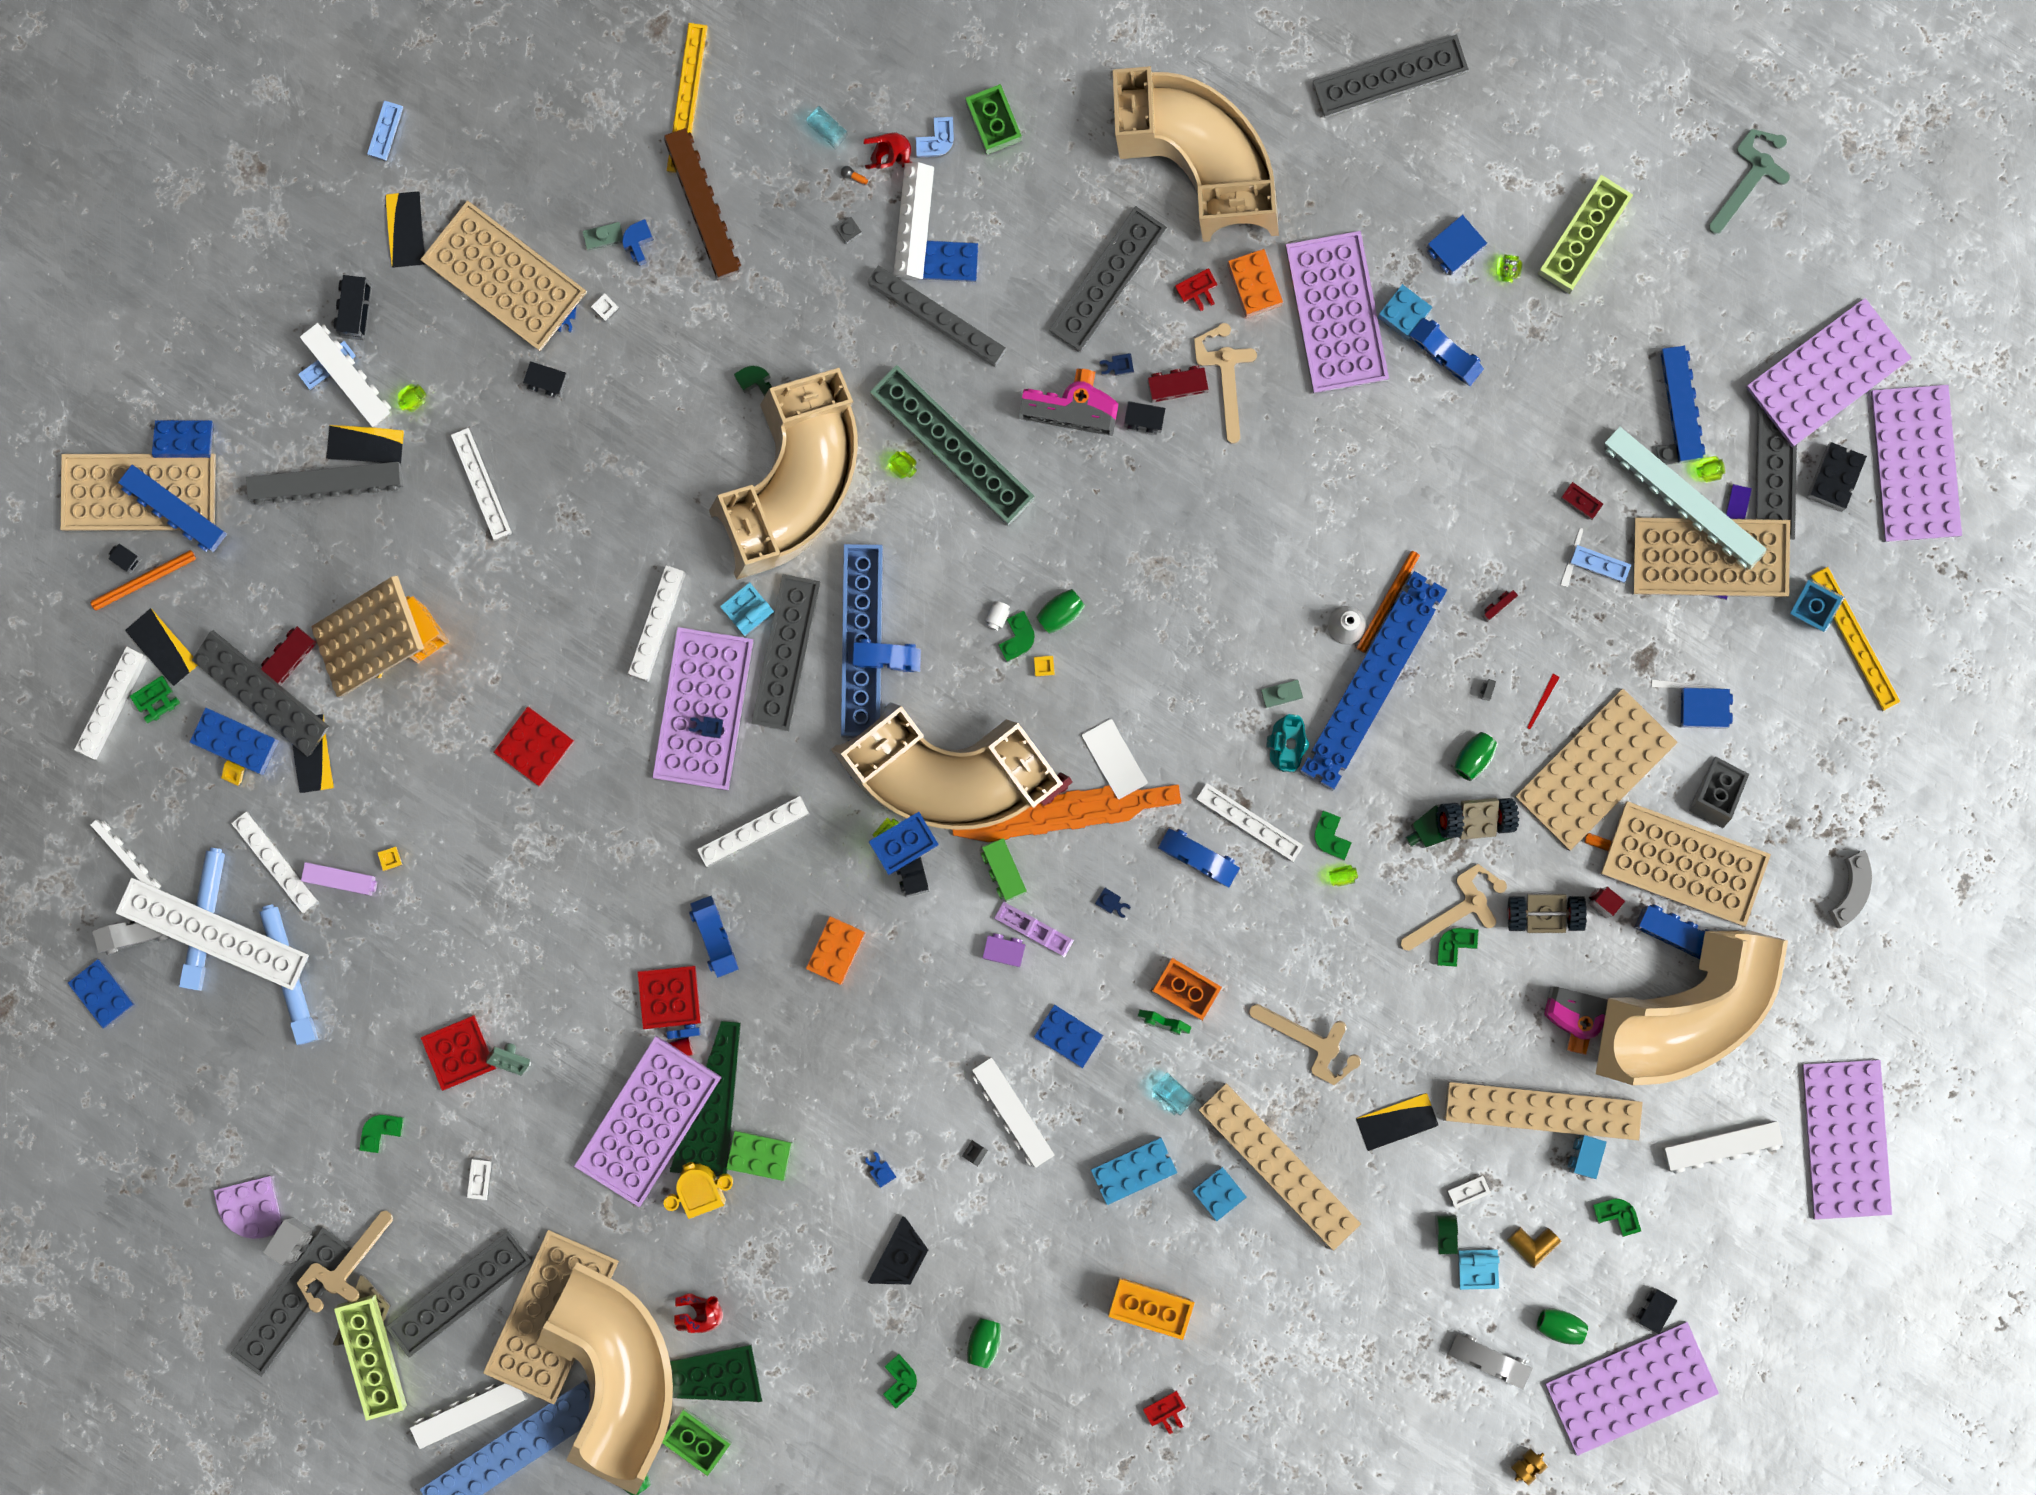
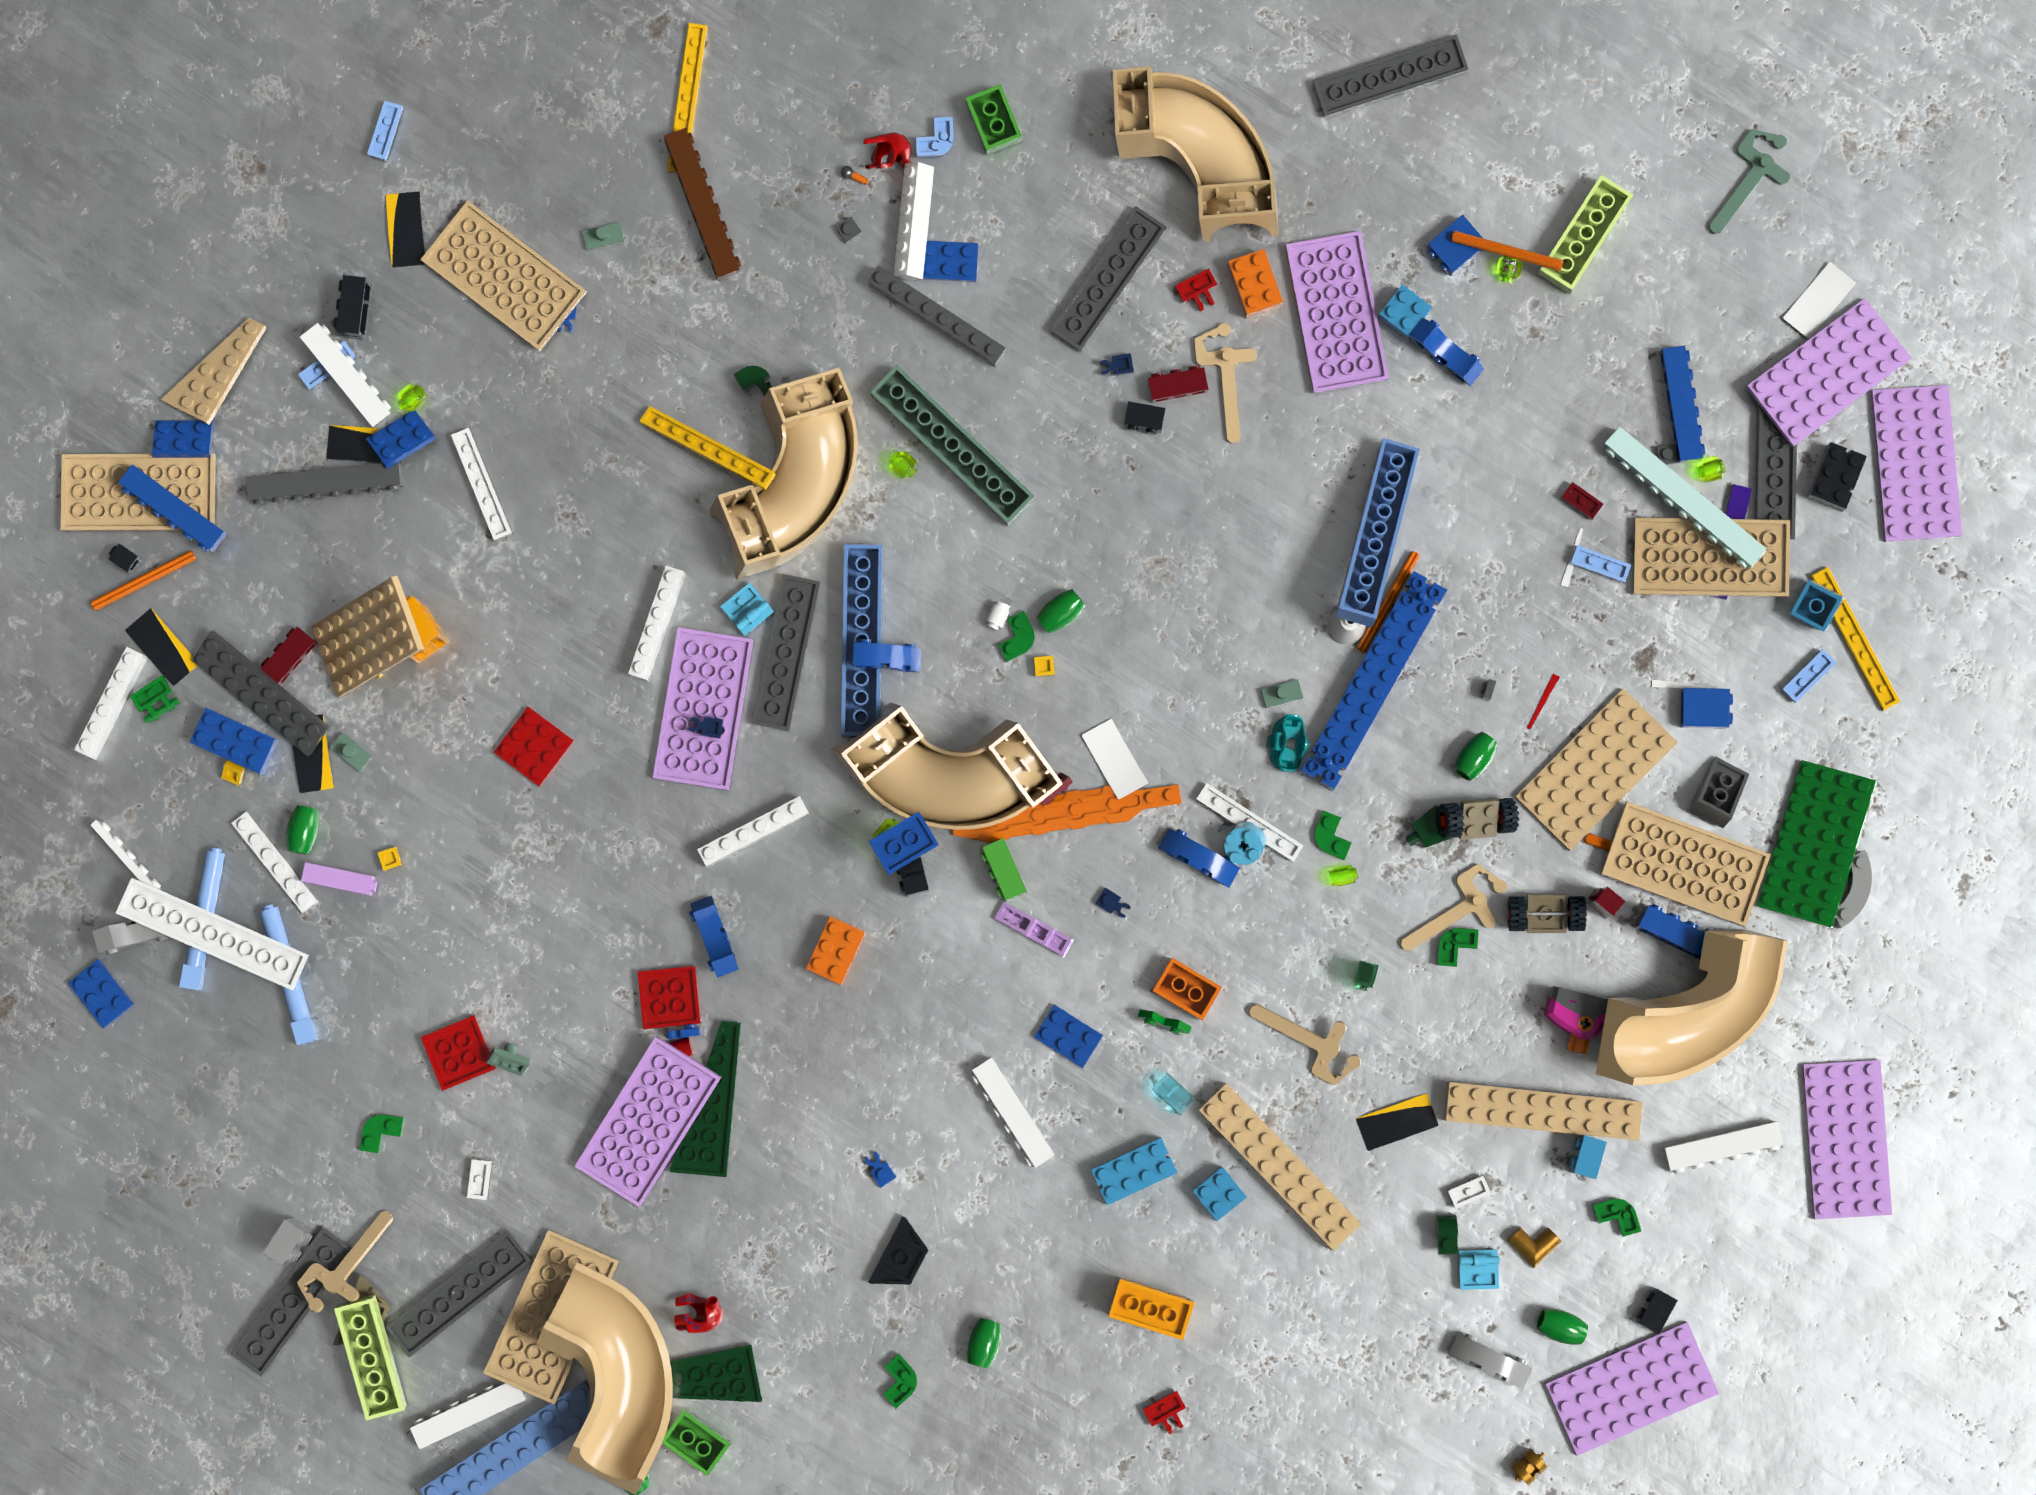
lavender plate [213,1176,282,1239] -> none
black brick [523,361,568,398] -> none
white plate [591,293,618,321] -> none
blue brick [623,219,654,266] -> none
yellow piece [663,1162,733,1219] -> none
bright green brick [727,1131,793,1181] -> none
clear light blue brick [806,106,848,149] -> none
dark grey plate [962,1140,988,1167] -> none
medium lavender brick [983,933,1025,967] -> none
piece [1019,368,1118,436] -> none
dark red plate [1482,590,1518,622] -> none
none -> tan wing [161,318,266,425]
none -> green piece [286,805,319,855]
none -> sand green tile [330,733,372,772]
none -> blue plate [366,409,436,469]
none -> yellow plate [639,406,776,490]
none -> medium azure brick [1224,822,1266,865]
none -> medium blue brick [1335,438,1420,627]
none -> clear green brick [1351,961,1379,991]
none -> orange axle [1452,231,1563,271]
none -> green plate [1757,760,1877,928]
none -> light blue plate [1781,649,1837,703]
none -> white sticker [1783,262,1856,339]

